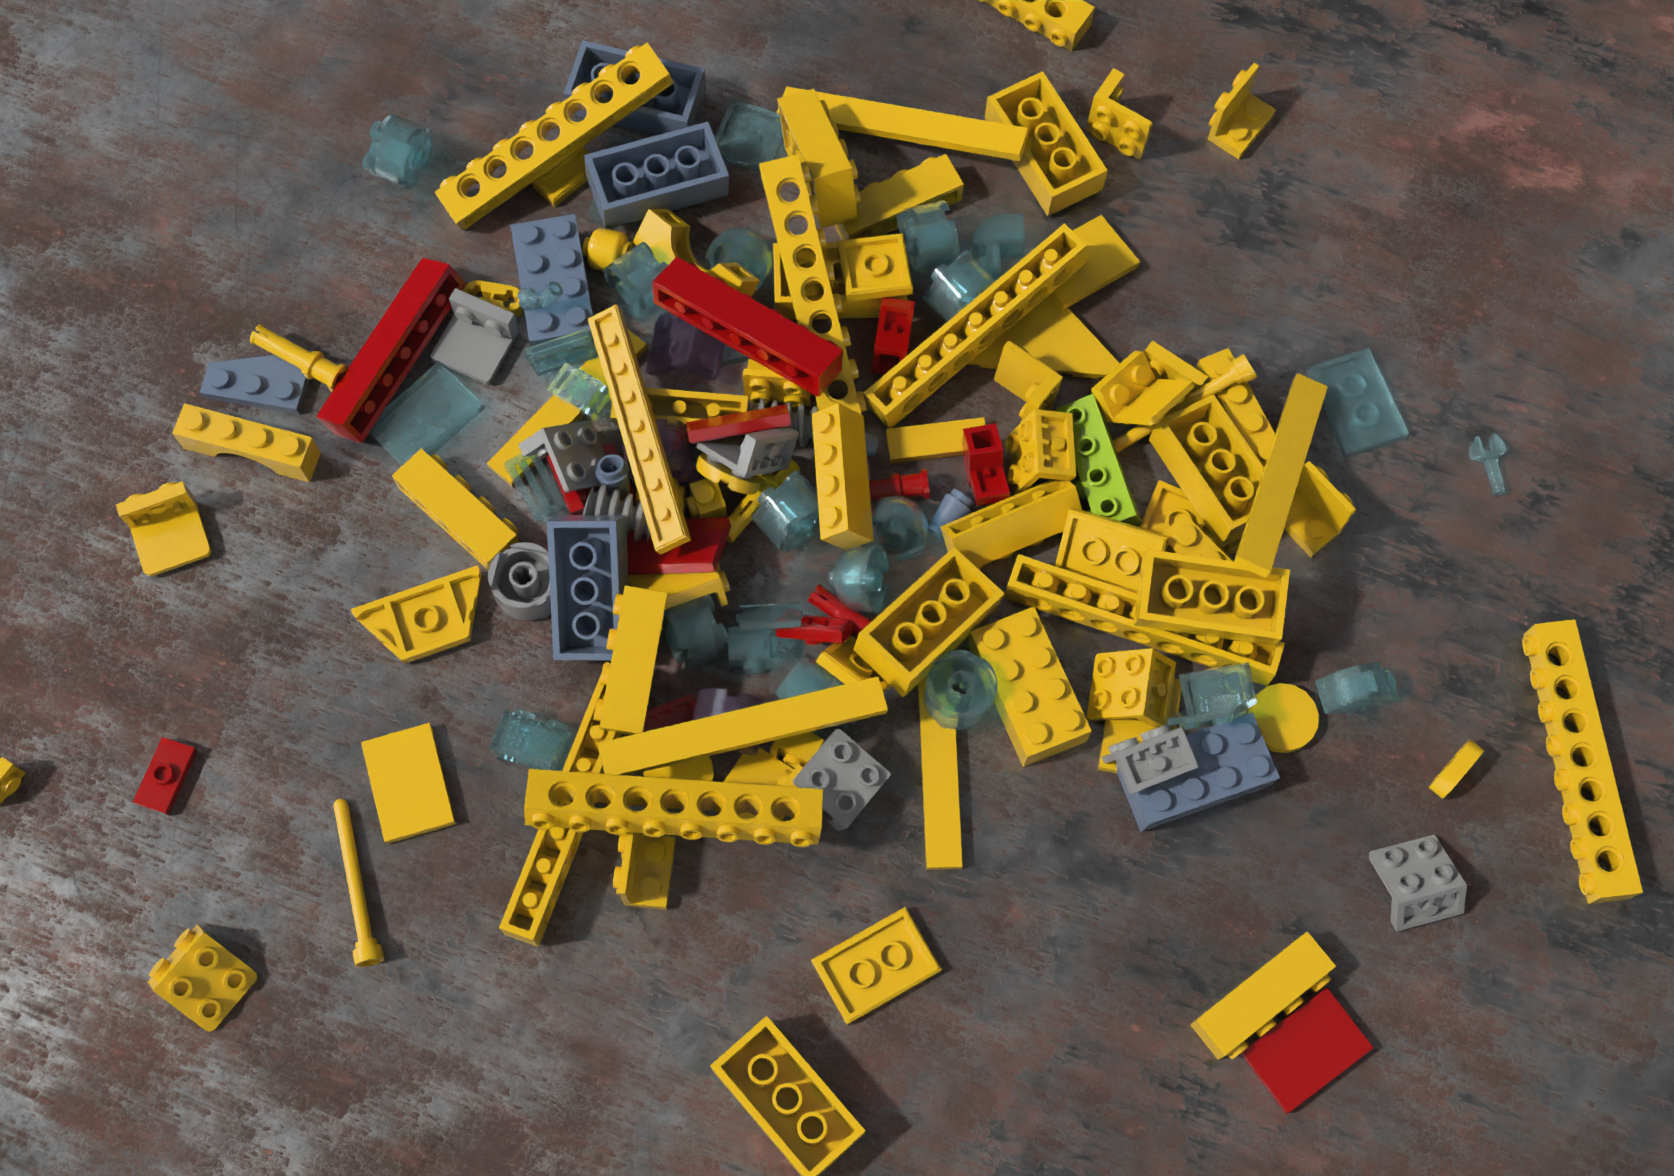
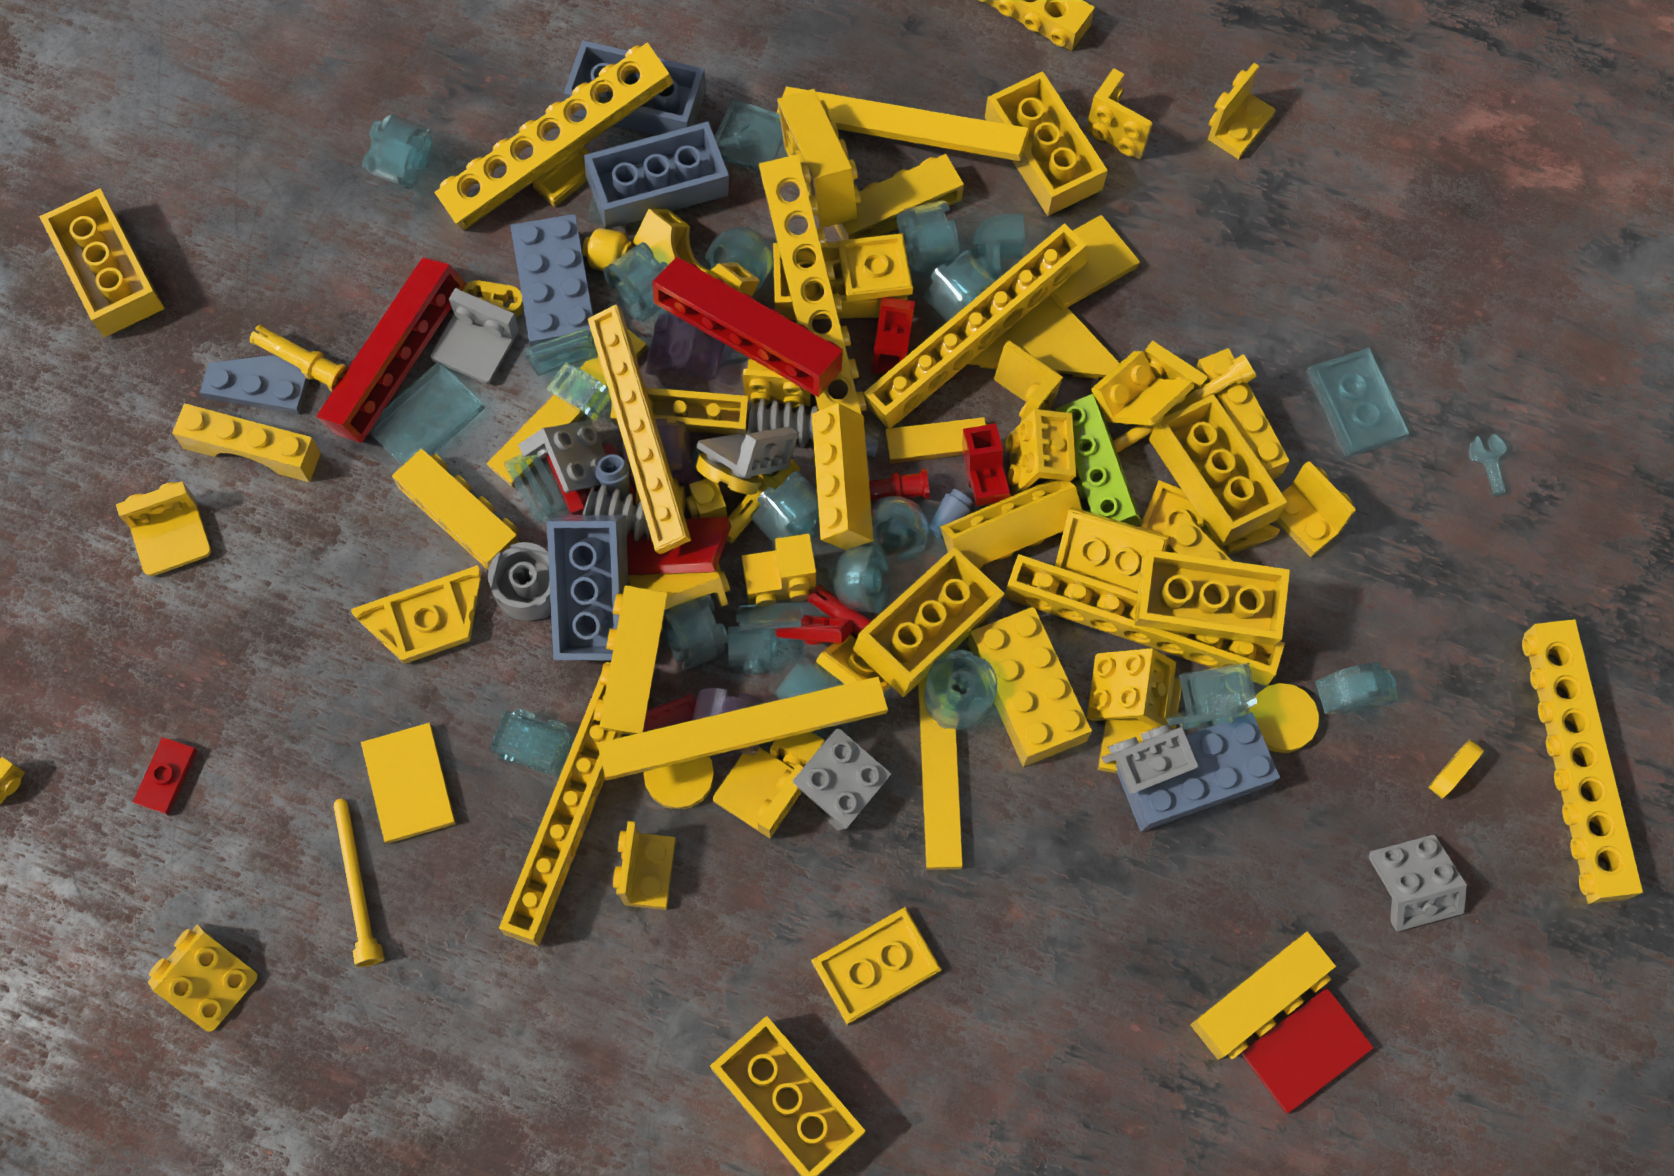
clear light blue arm [517,281,563,311] -> none
yellow brick [524,769,823,847] -> none
red tile [686,404,791,444] -> none
yellow tile [1233,373,1328,578] -> none
none -> yellow brick [39,188,165,338]
none -> yellow brick [742,534,816,607]

